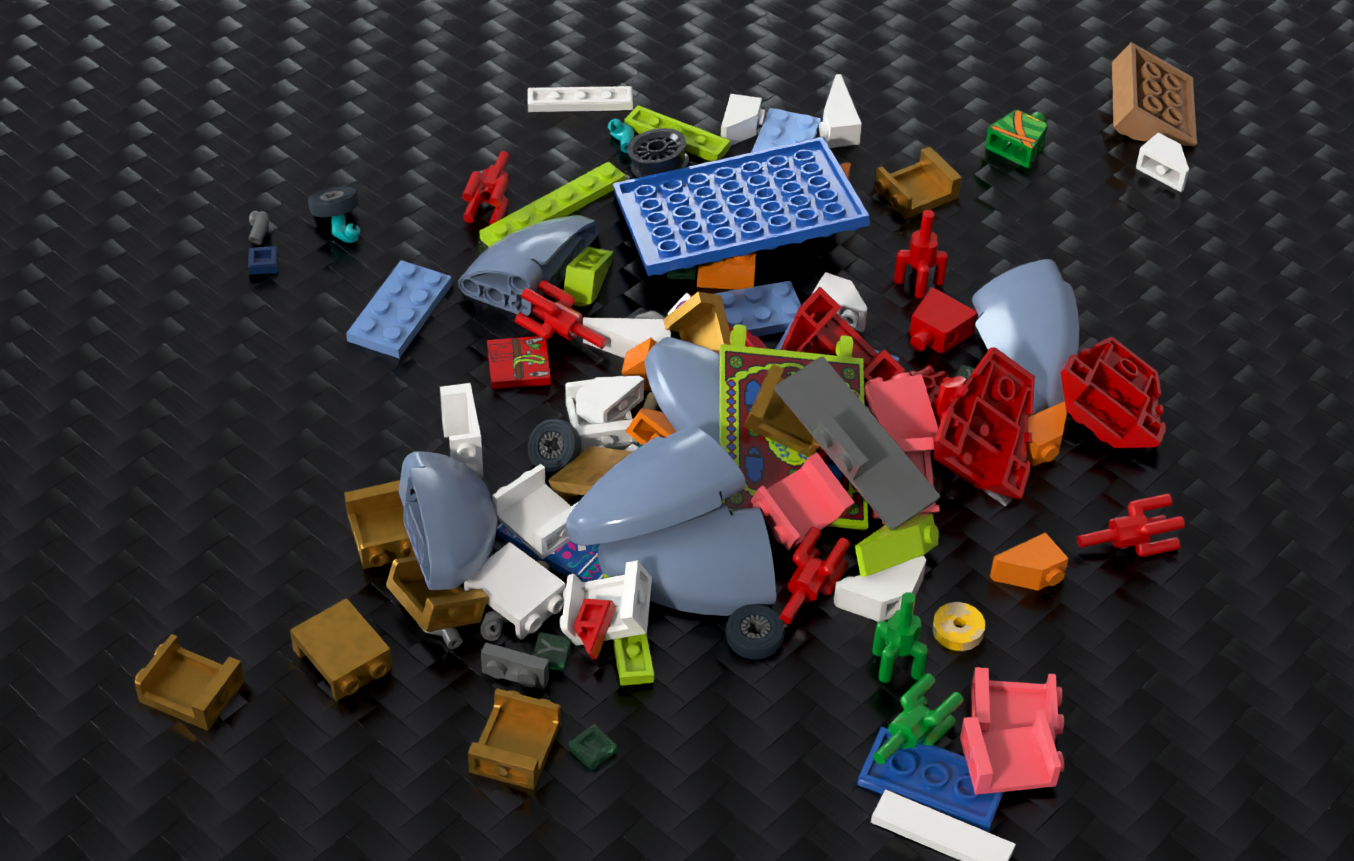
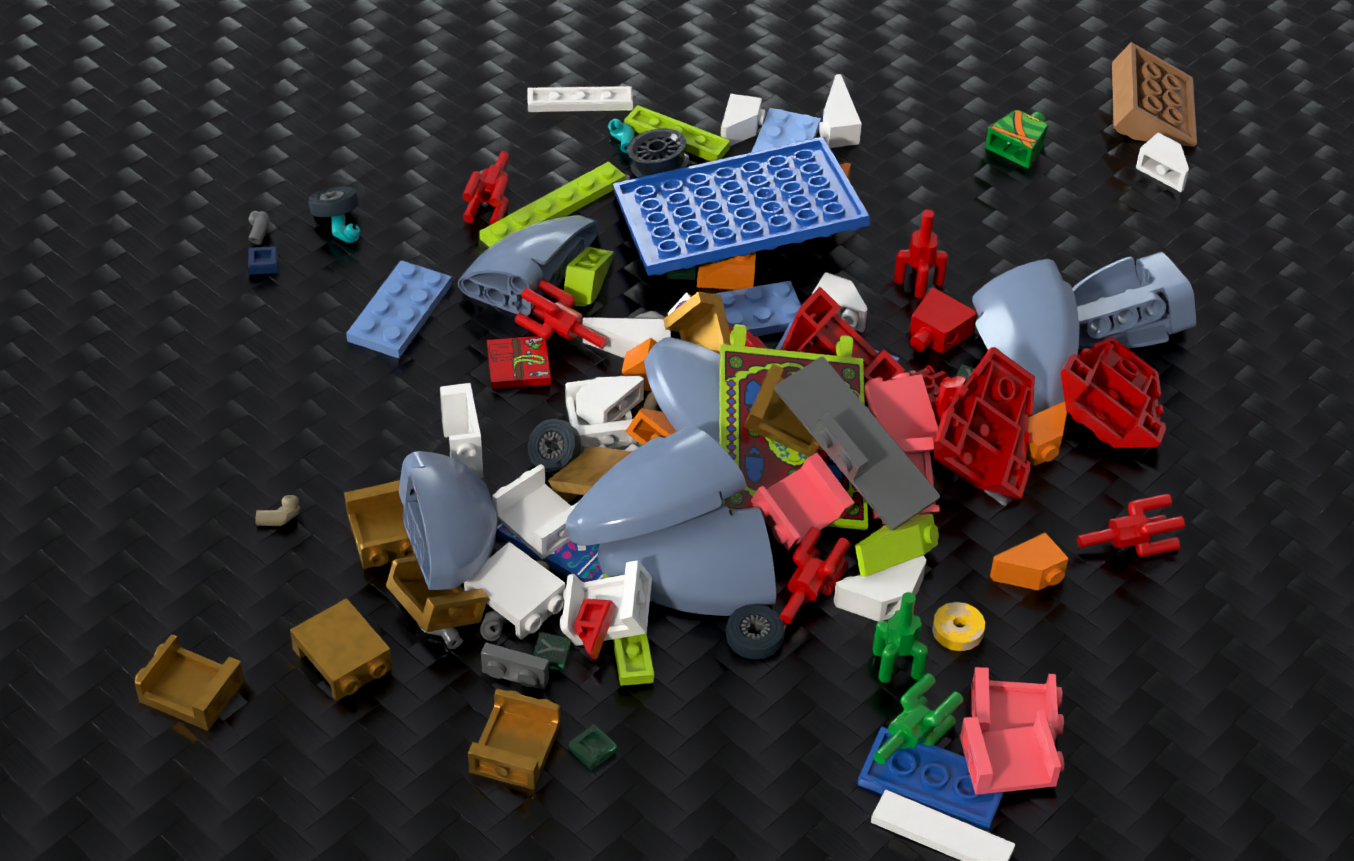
pearl gold panel [874,147,962,220] -> none
none -> dark tan arm [256,495,301,526]
none -> sand blue panel [1072,252,1196,349]

